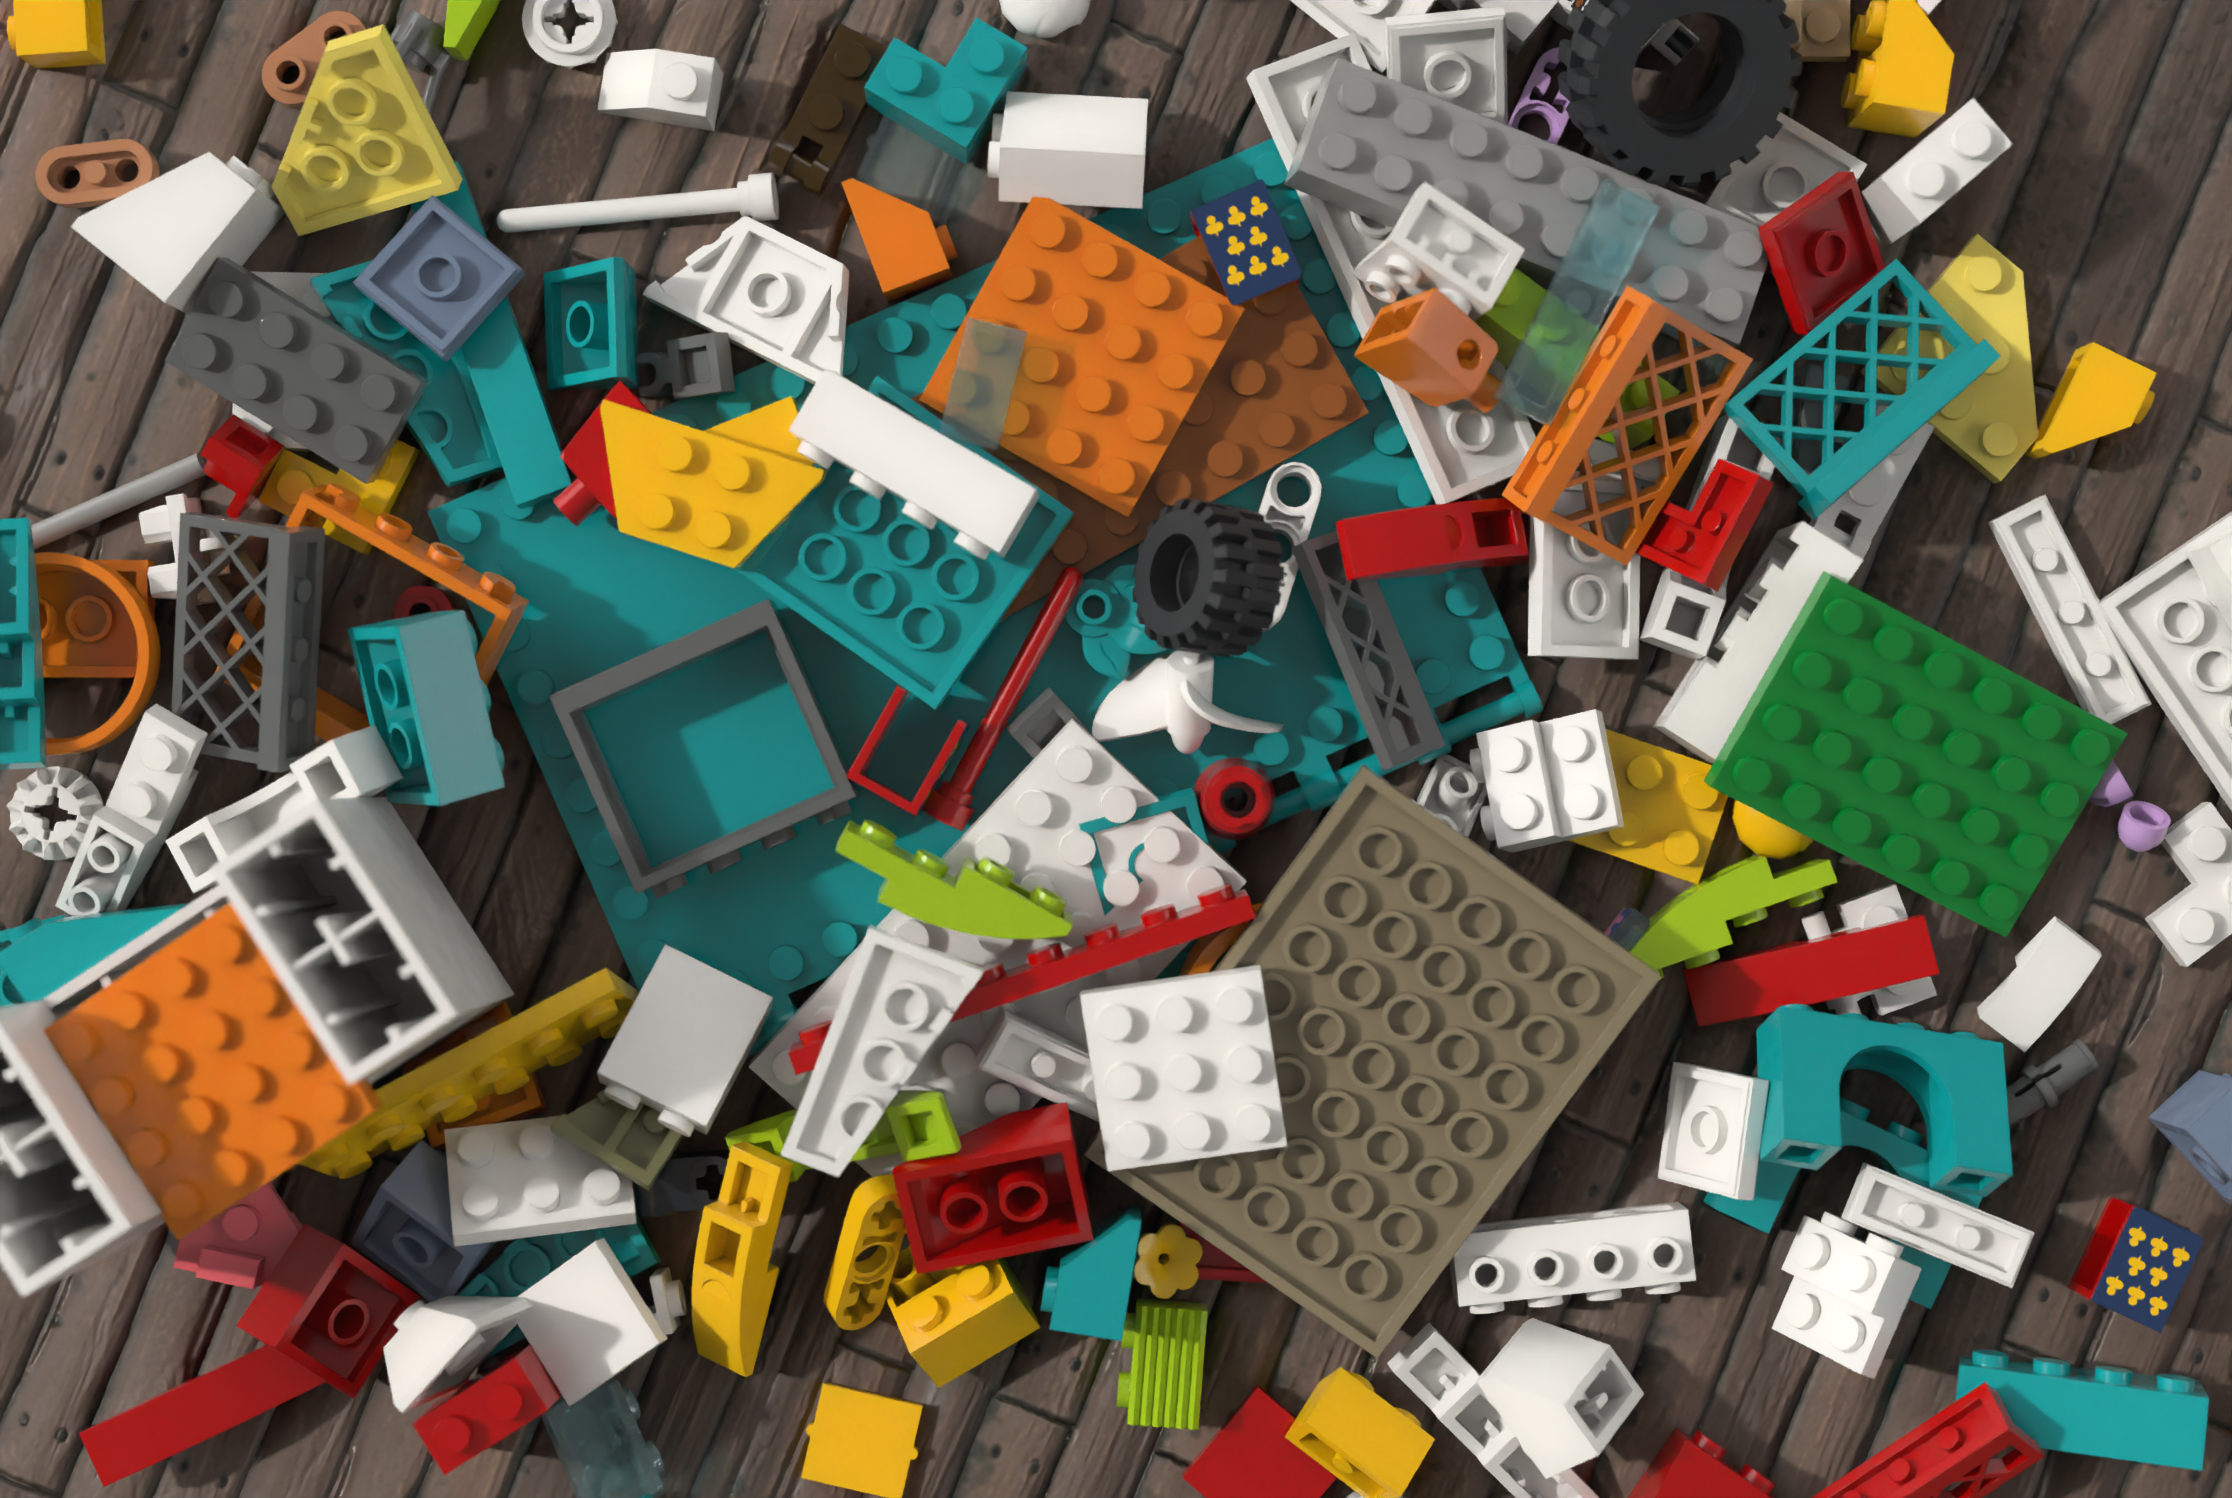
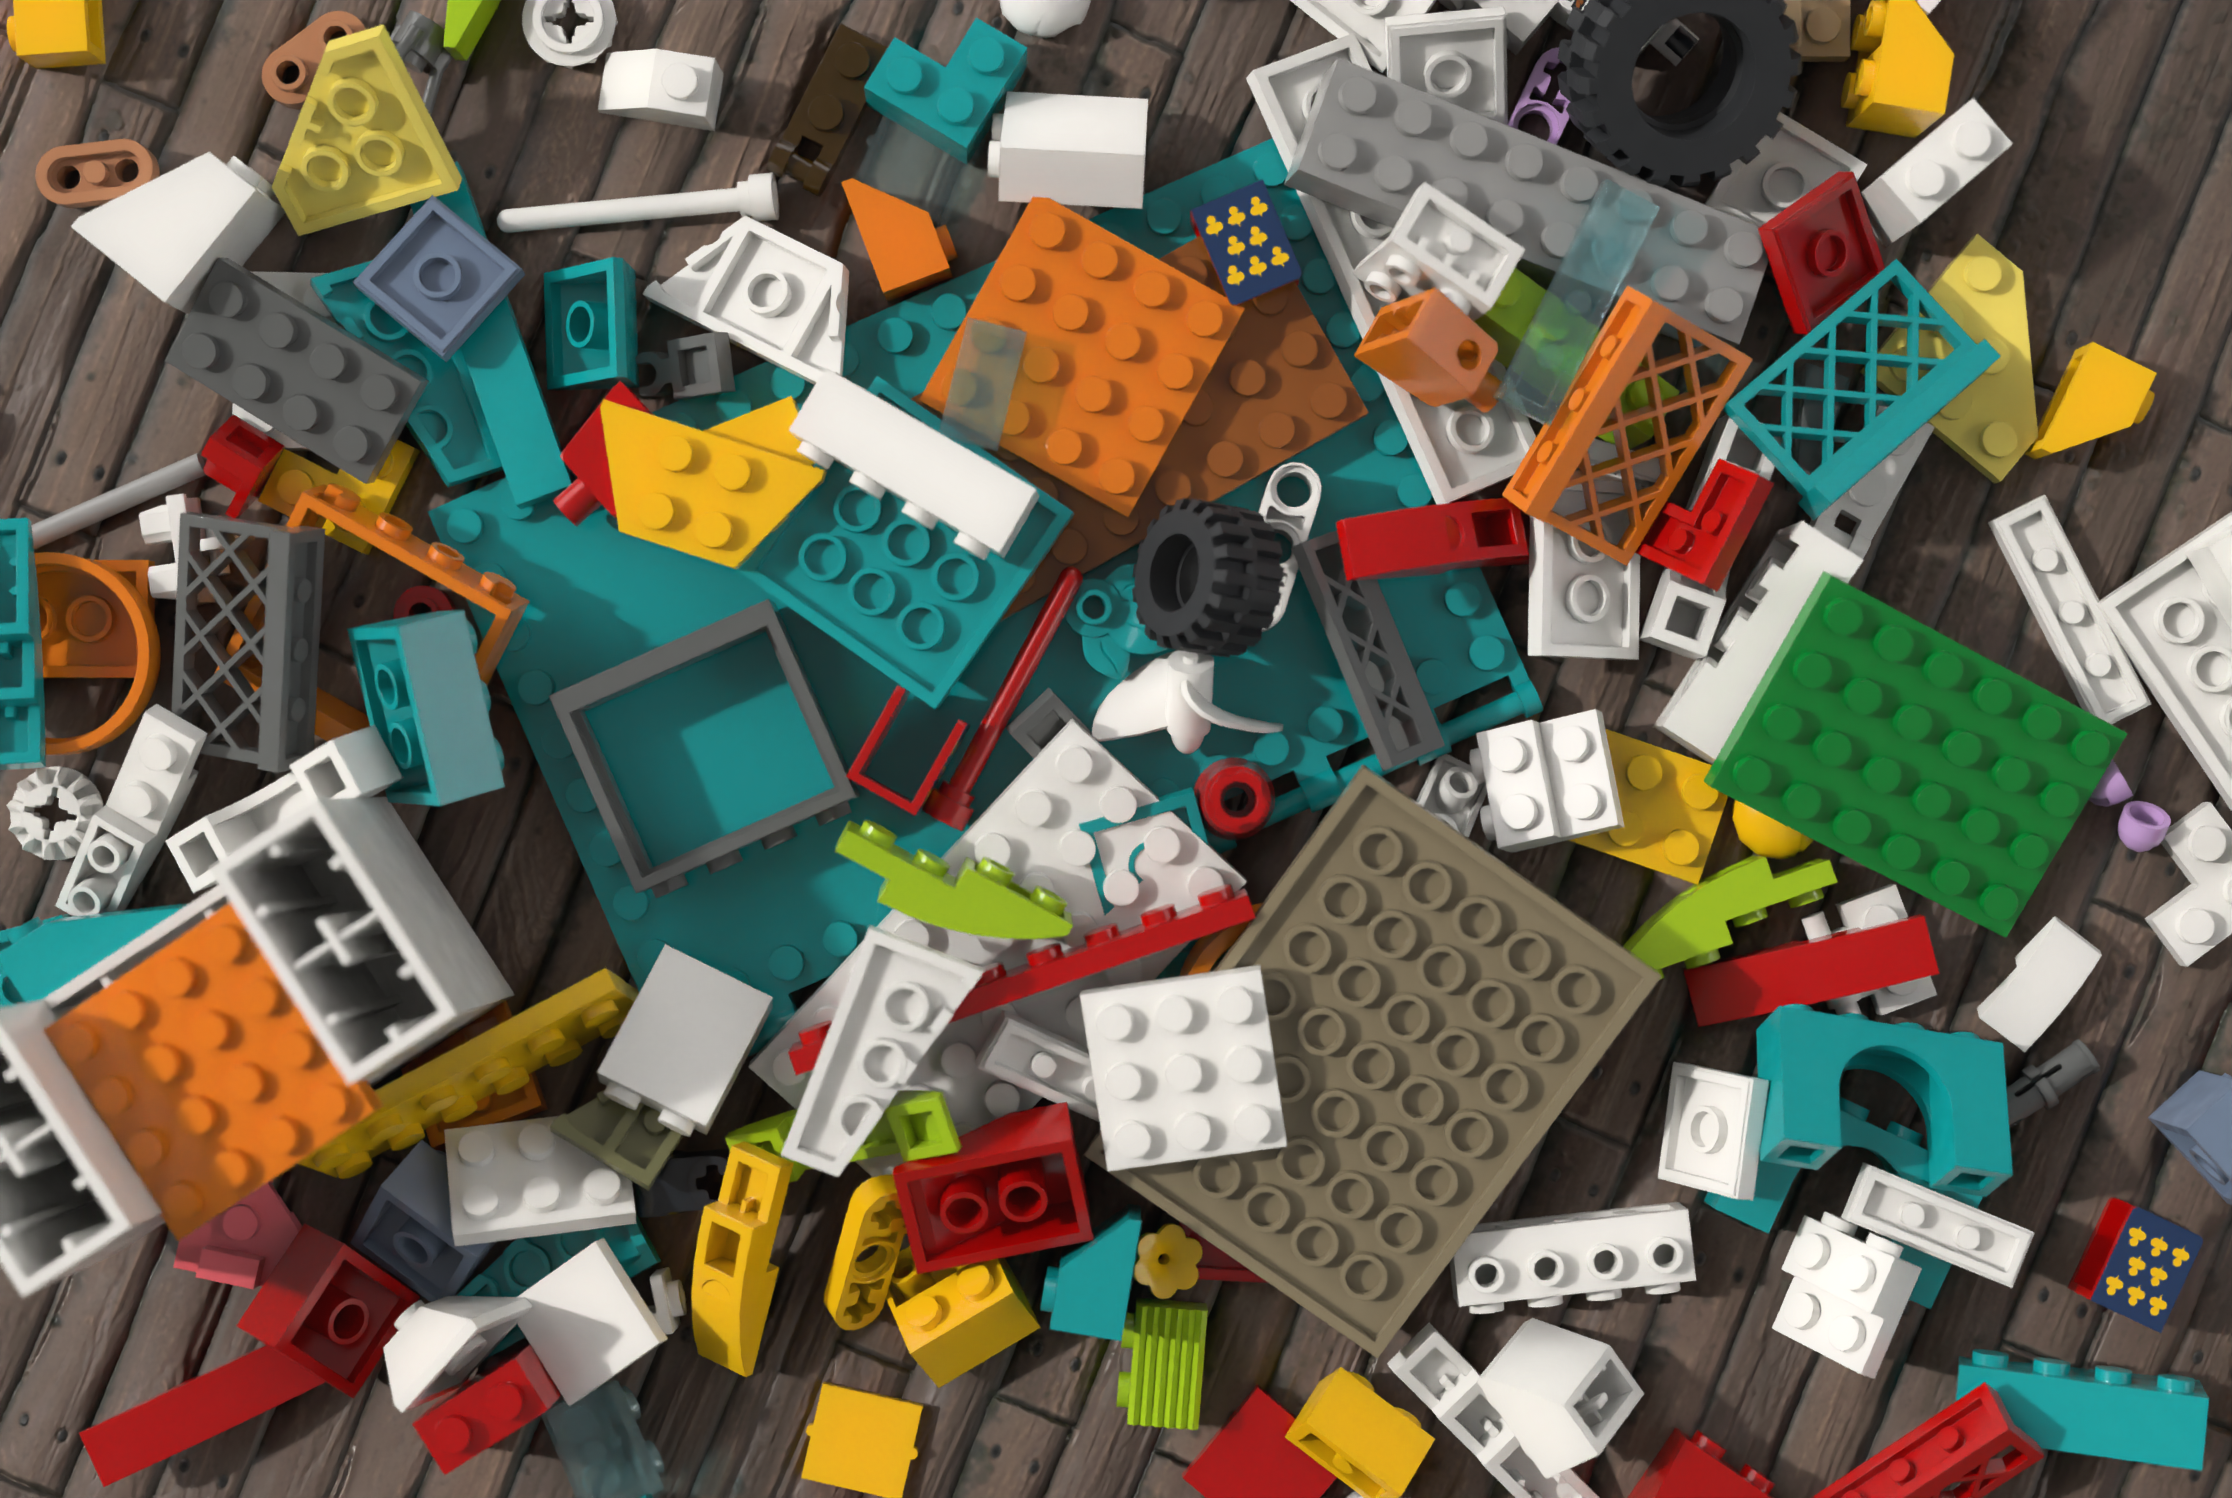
clear light blue tile [1604,906,1650,951] -> none

